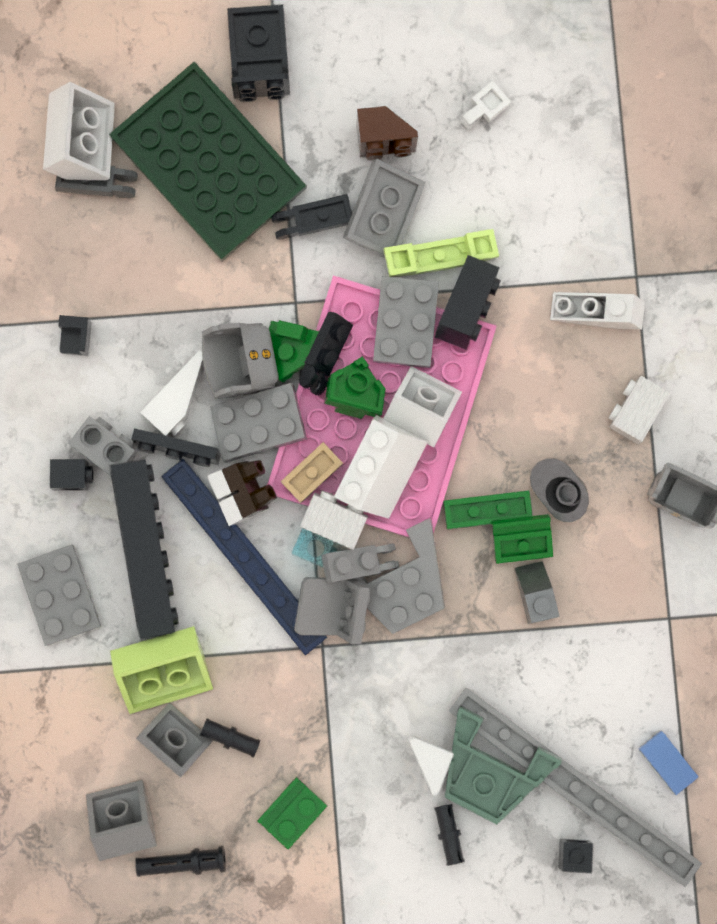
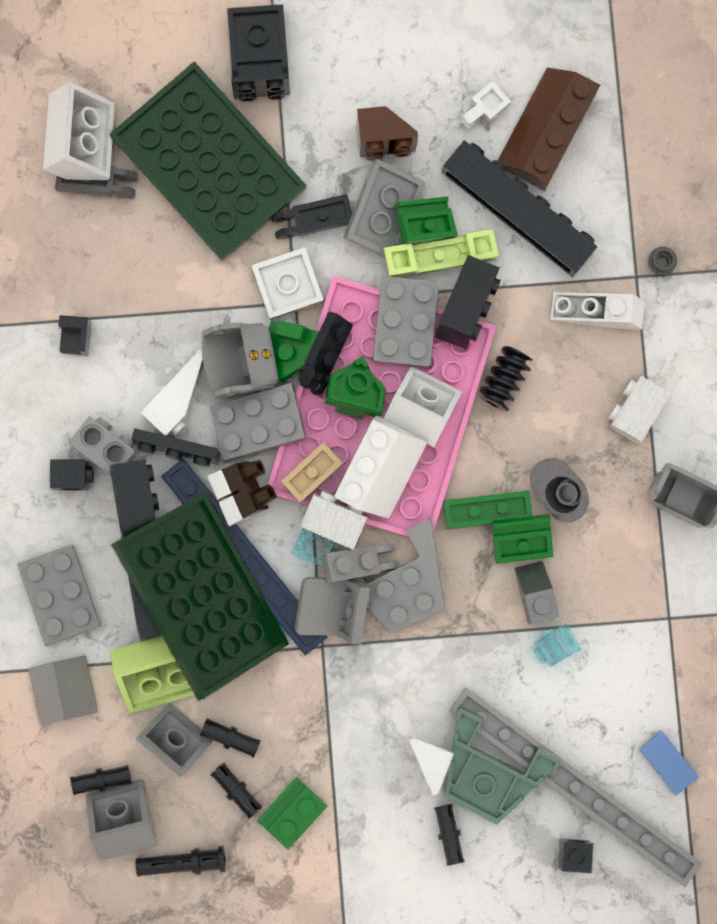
none -> light grey slope [28,655,98,725]
none -> black pin [70,765,132,795]
none -> dark green plate [111,492,289,701]
none -> black pin [210,763,262,819]
none -> white plate [251,247,324,320]
none -> green plate [394,196,458,244]
none -> black brick [441,140,598,278]
none -> black piece [479,346,533,412]
none -> reddish brown slope [497,67,600,191]
none -> clear light blue brick [533,624,581,667]
none -> dark grey plate [648,247,677,275]

